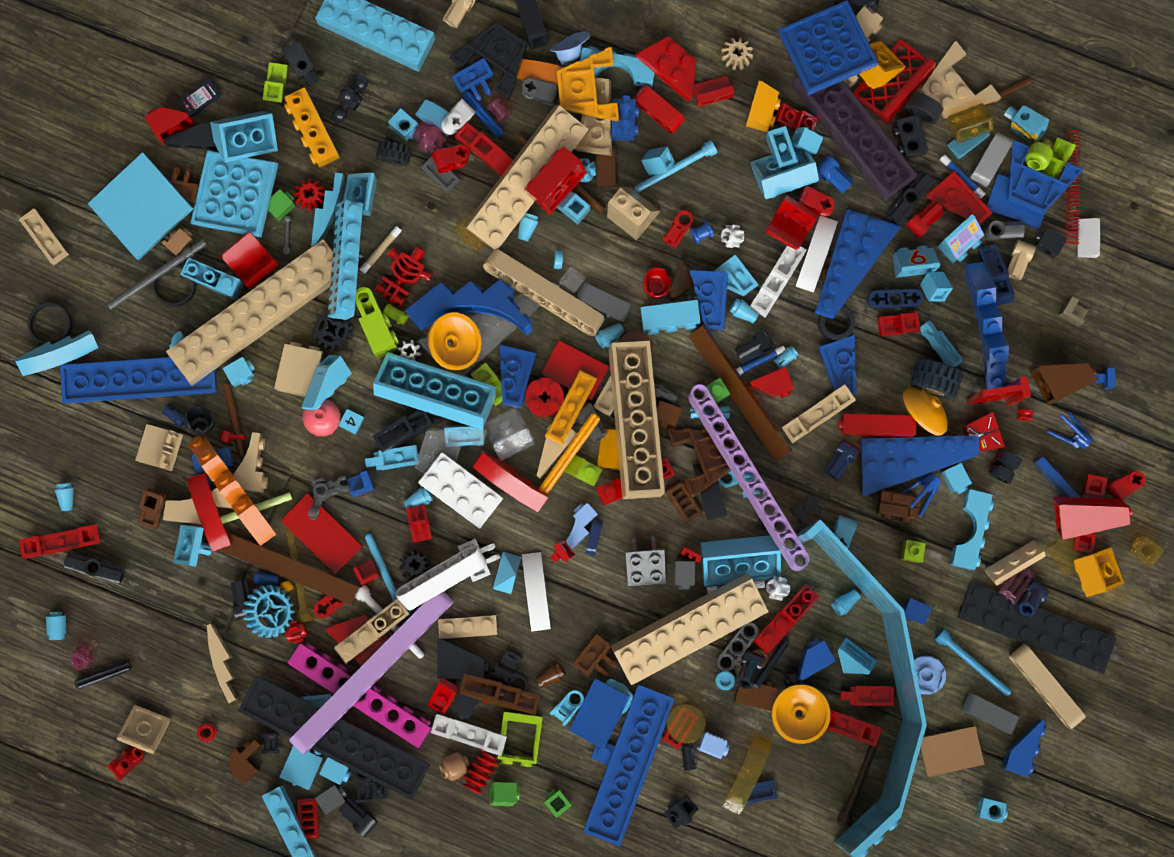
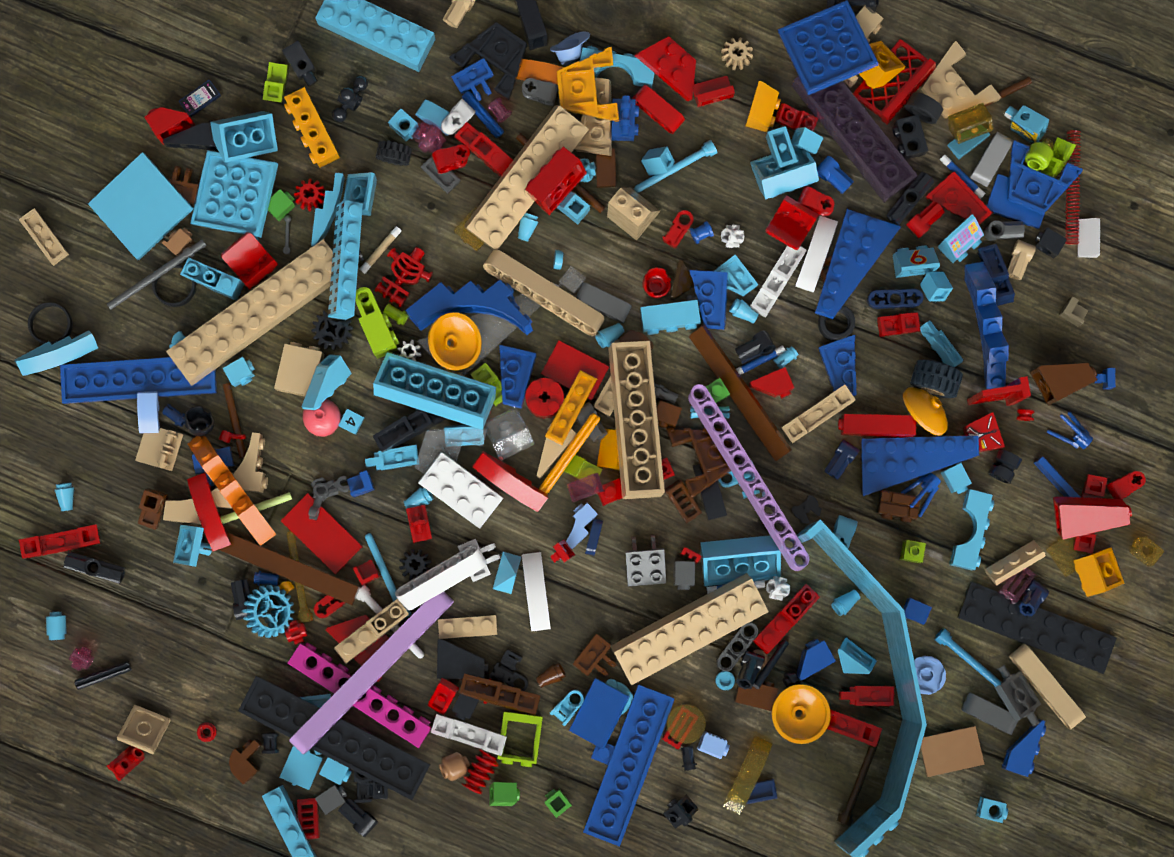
tan slope [207,624,239,703] -> none
none -> light blue slope [137,391,160,433]
none -> clear pink tile [567,473,604,503]
none -> dark grey plate [995,665,1041,727]

